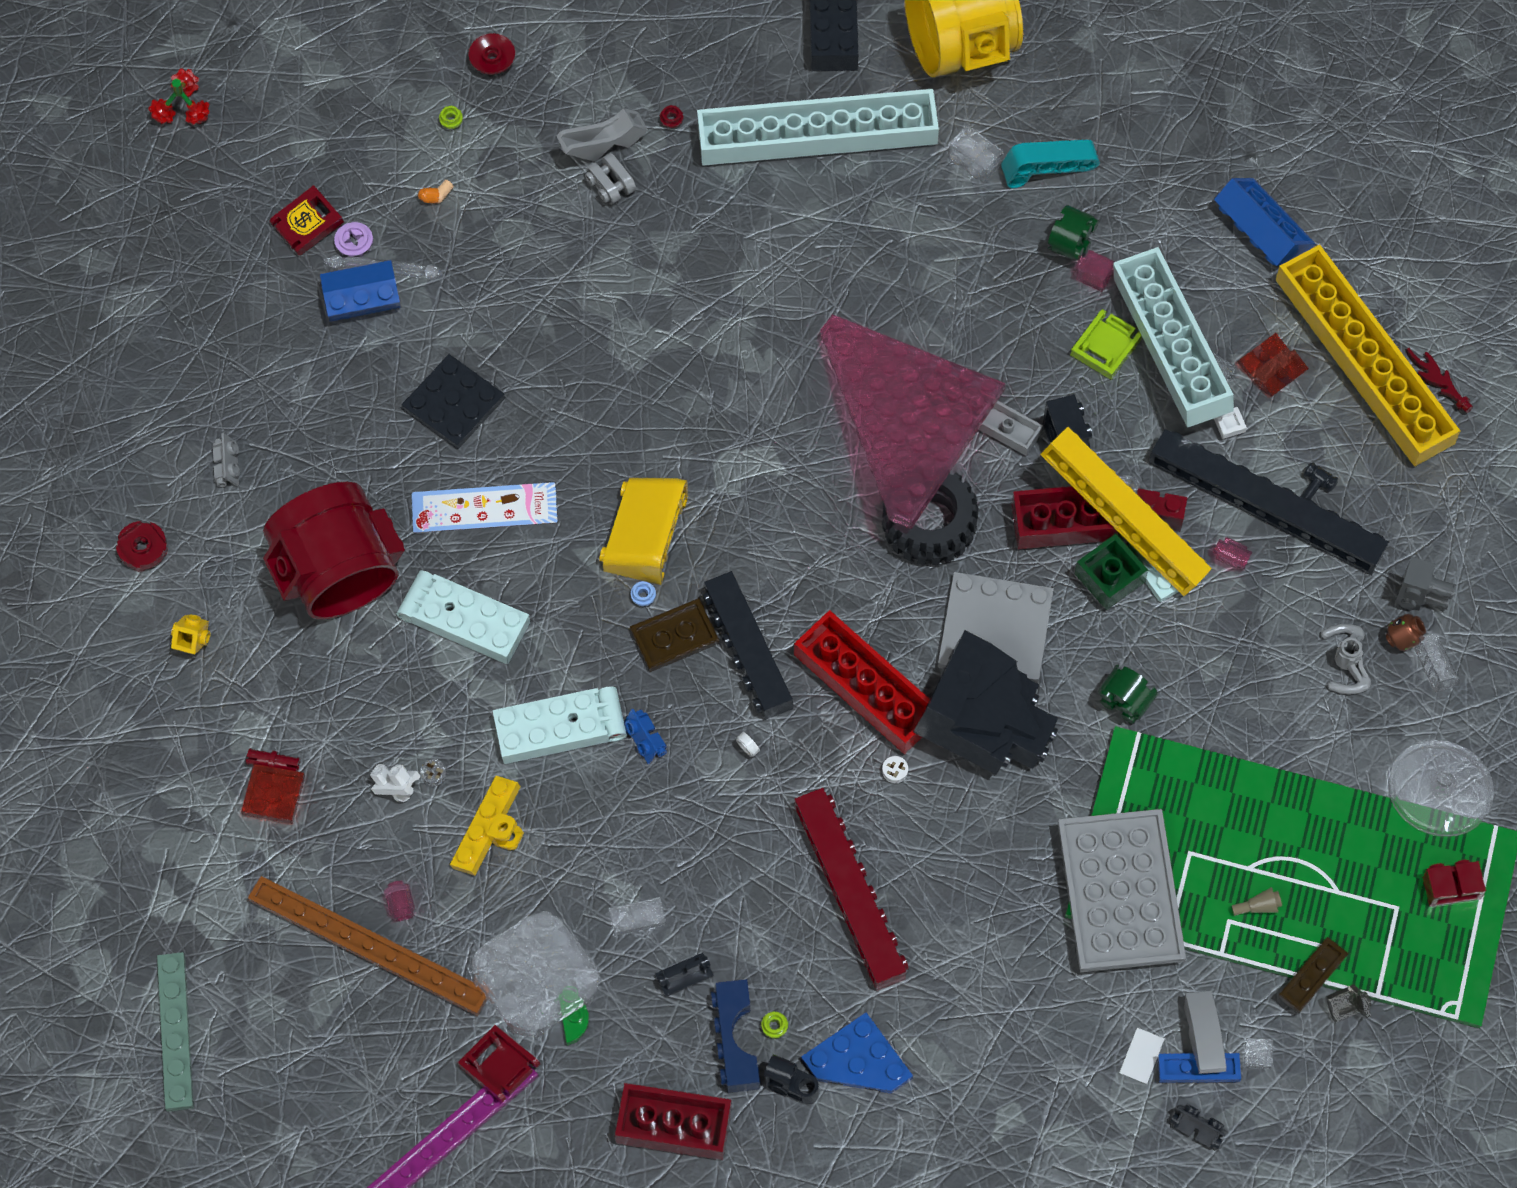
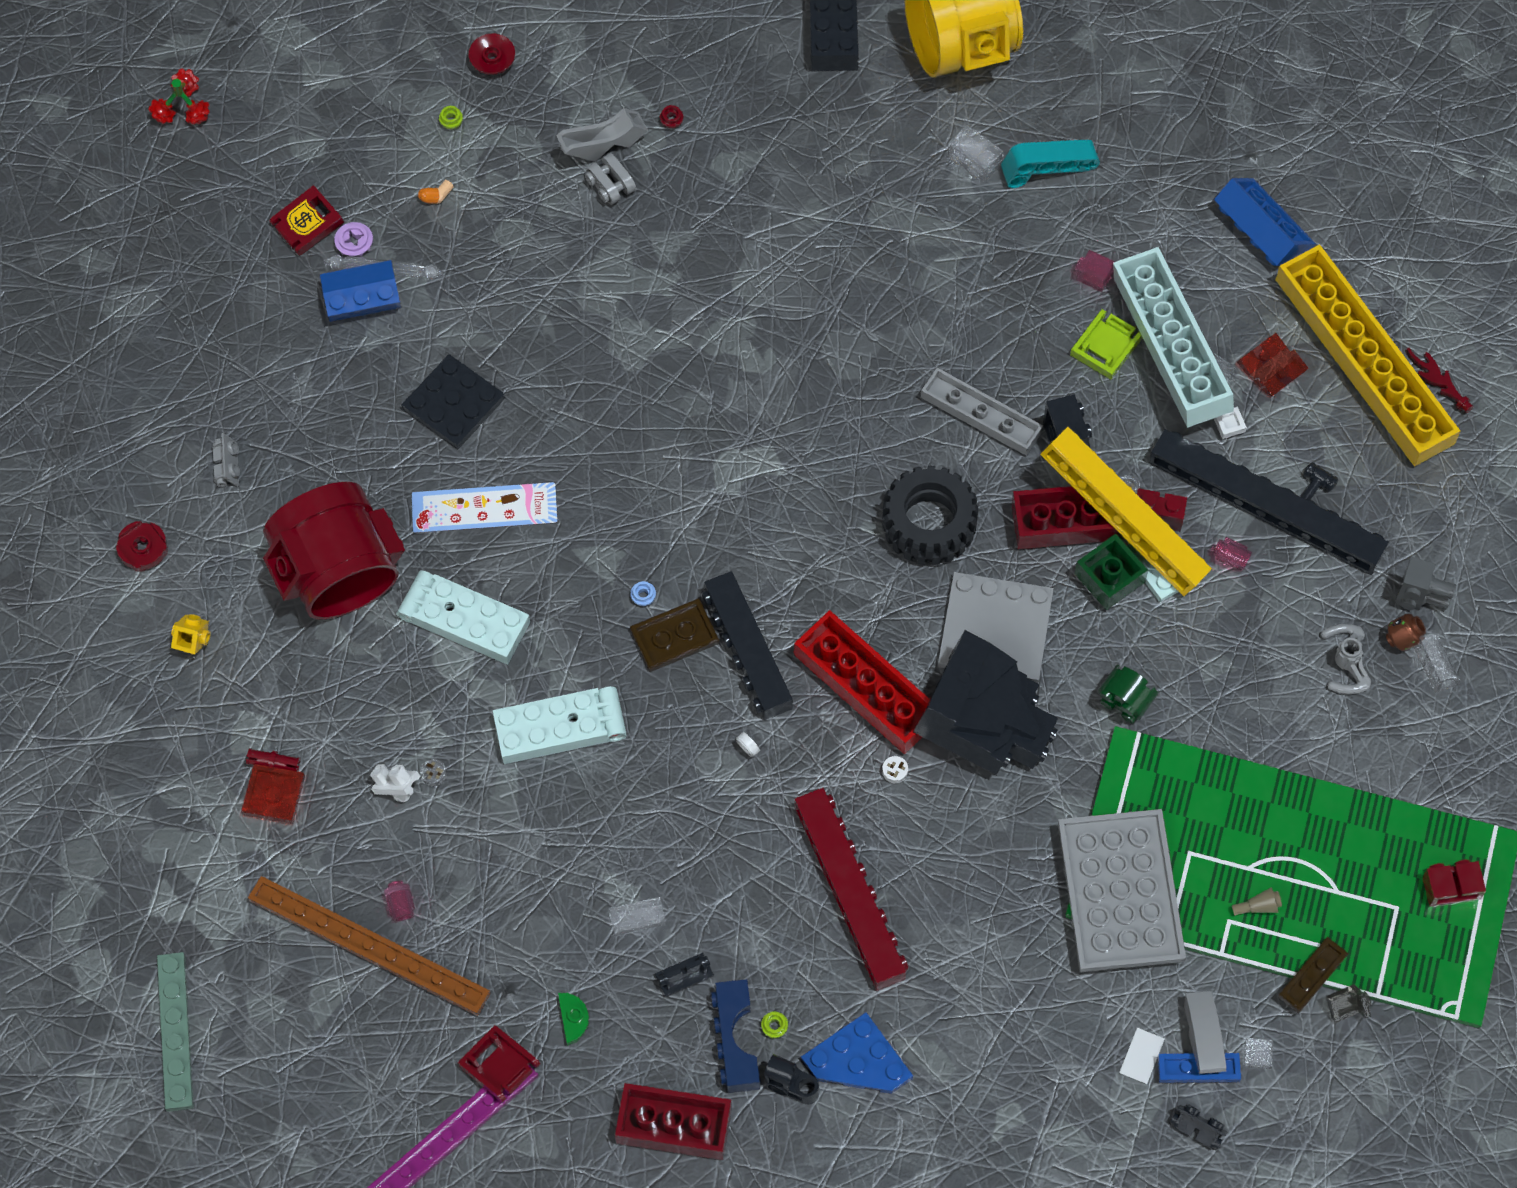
yellow plate [450,775,524,876] -> none
clear plate [472,911,600,1039] -> none
yellow windscreen [599,478,688,585] -> none
blue hinge [624,709,667,764] -> none
light aqua brick [697,89,939,165] -> none
clear pink plate [820,314,1005,529] -> none
dark green brick [1048,205,1099,261] -> none
clear dish [1388,740,1494,836] -> none

